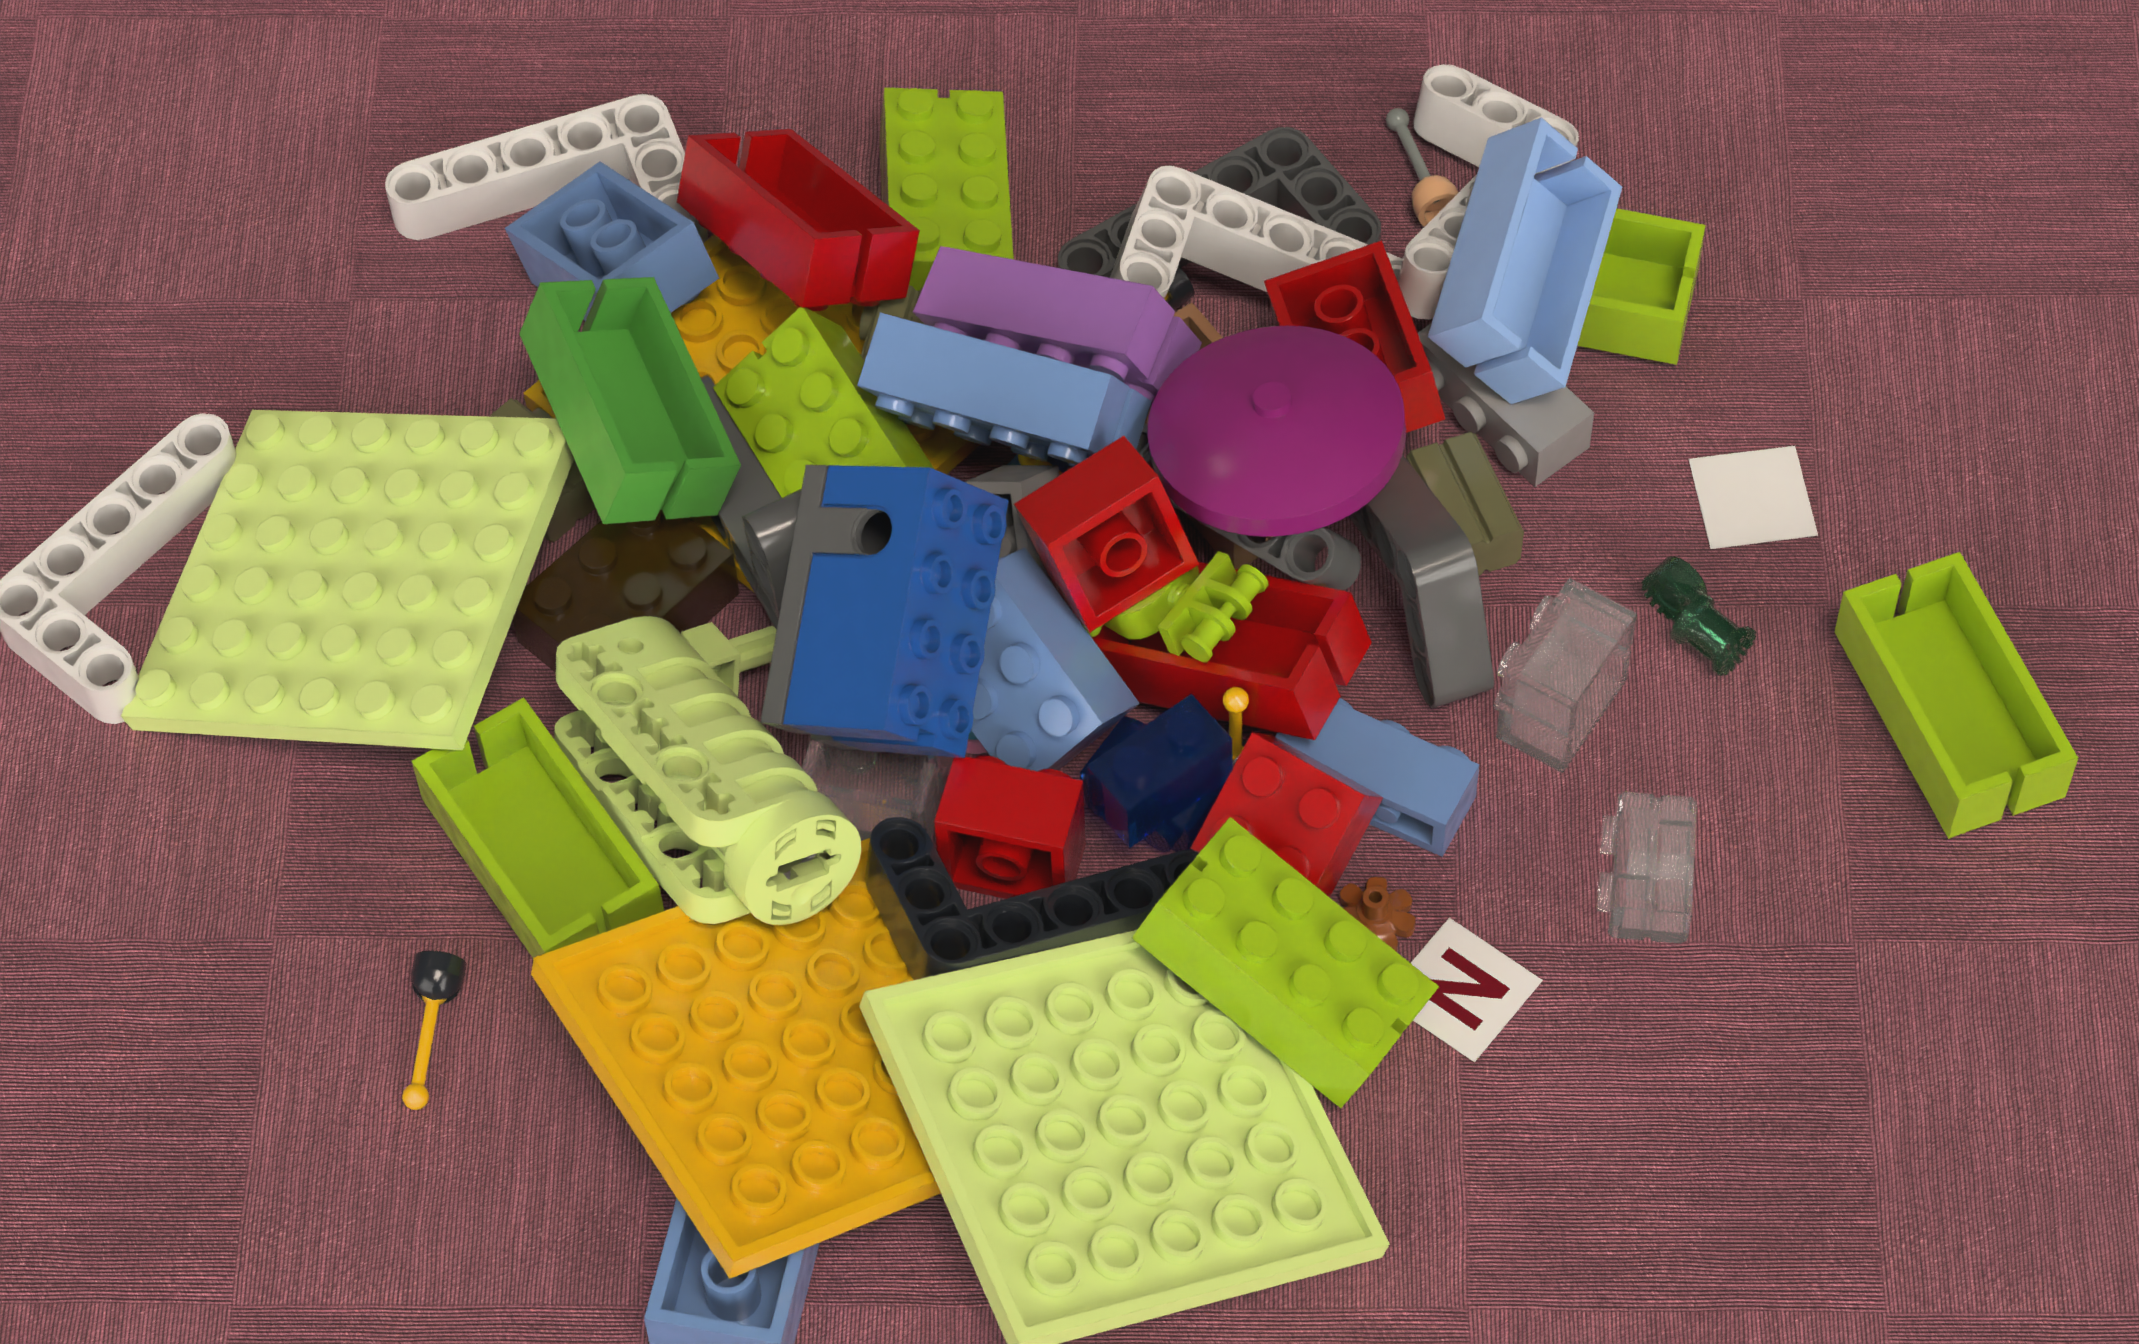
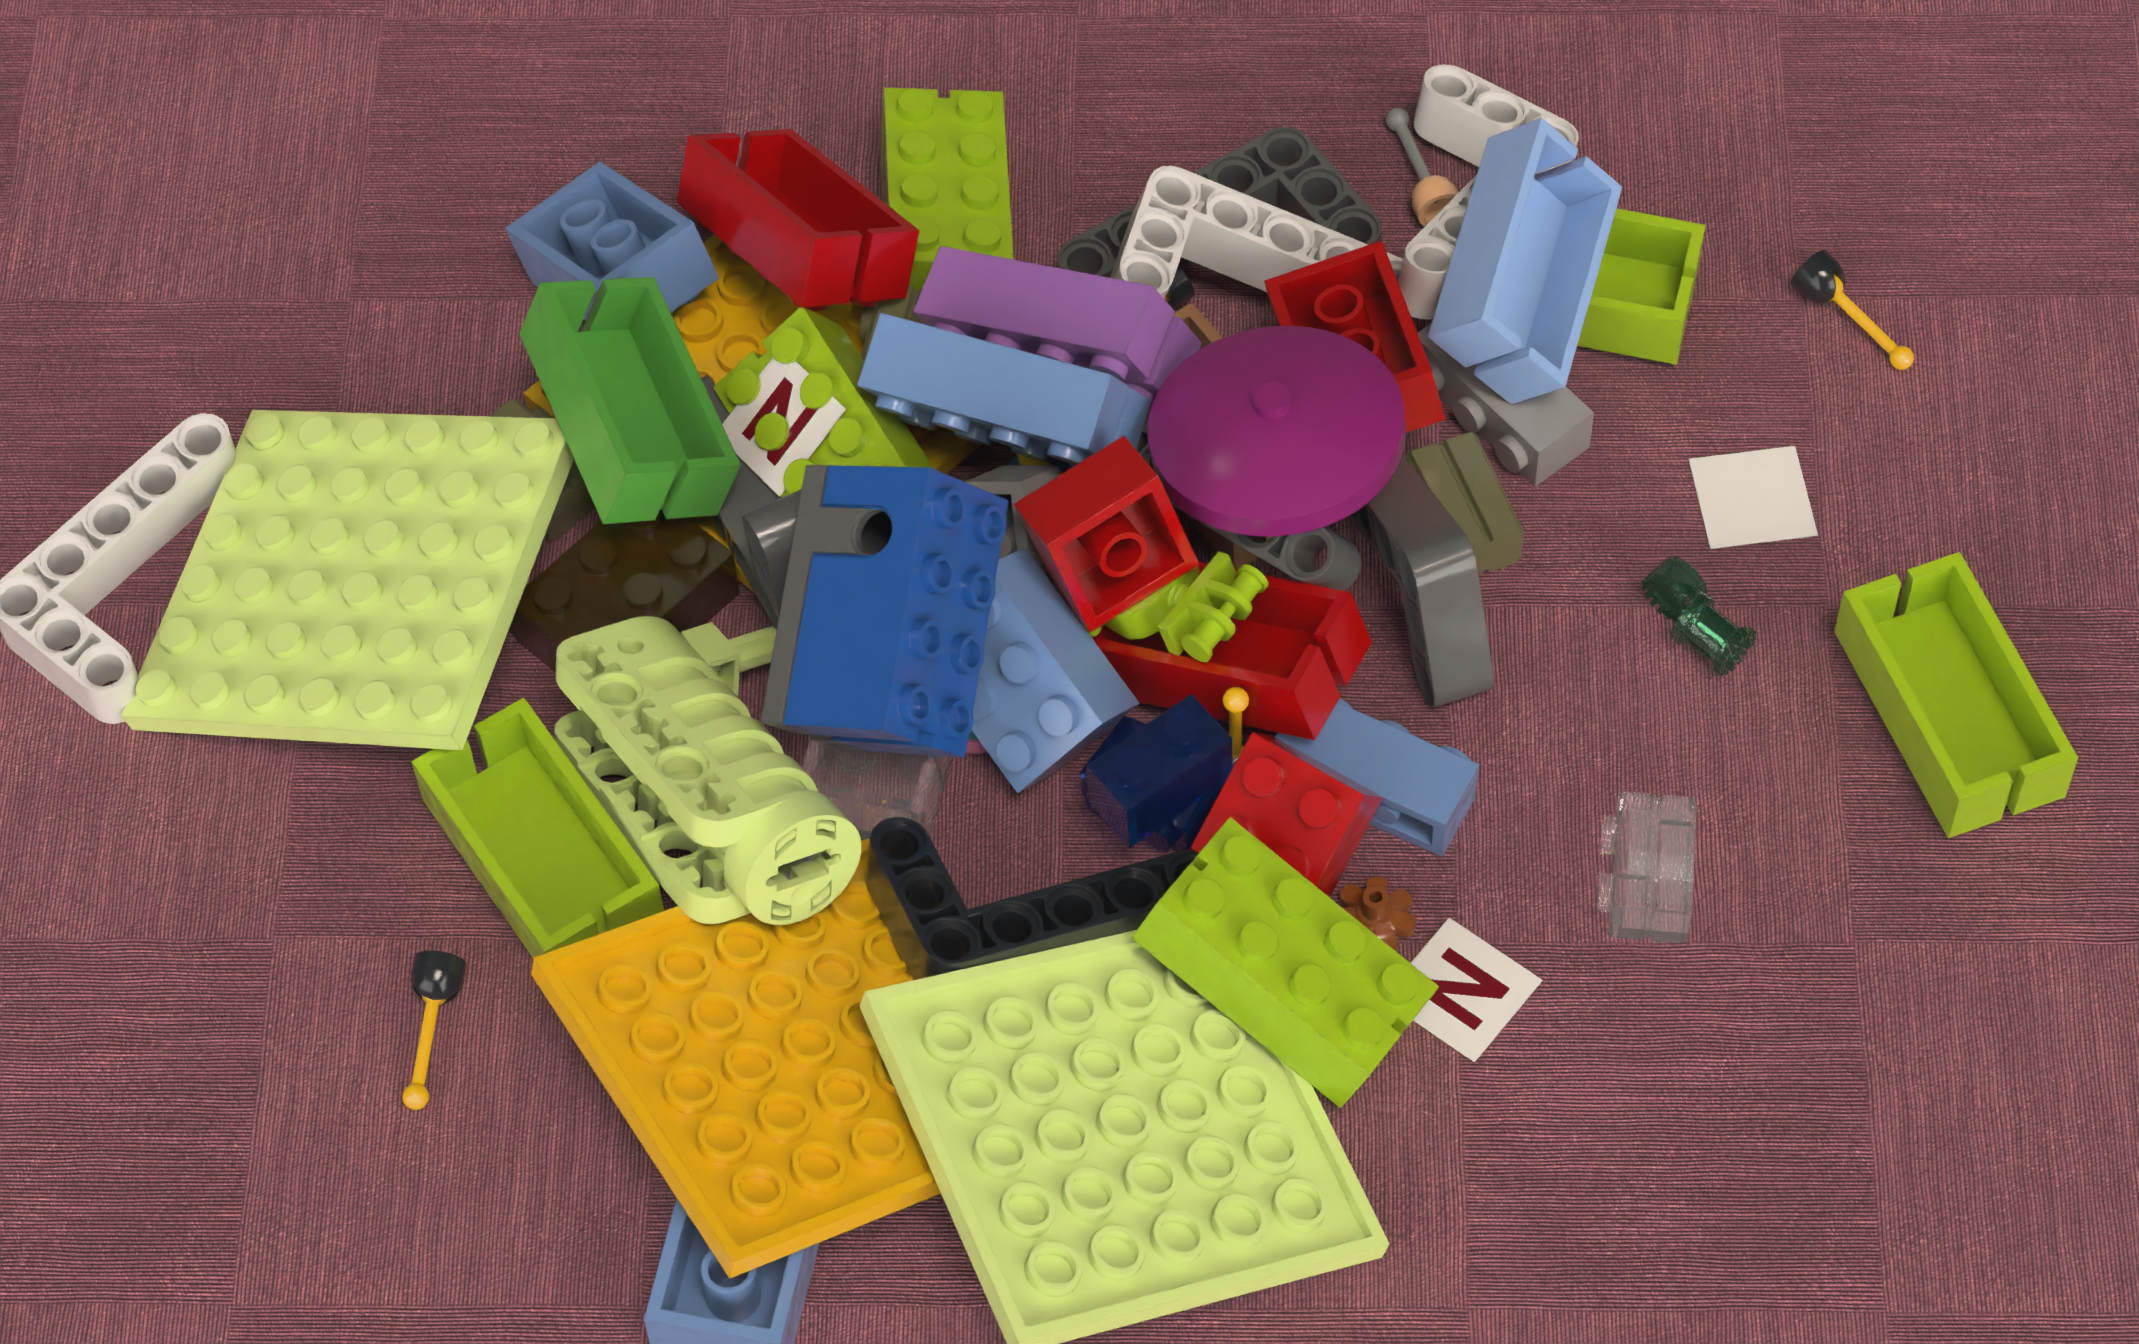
white beam [385,94,708,243] -> none
red brick [934,755,1086,899] -> none
clear piece [1493,578,1637,773] -> none
none -> white sticker [722,357,846,497]
none -> hinge [1791,250,1914,370]

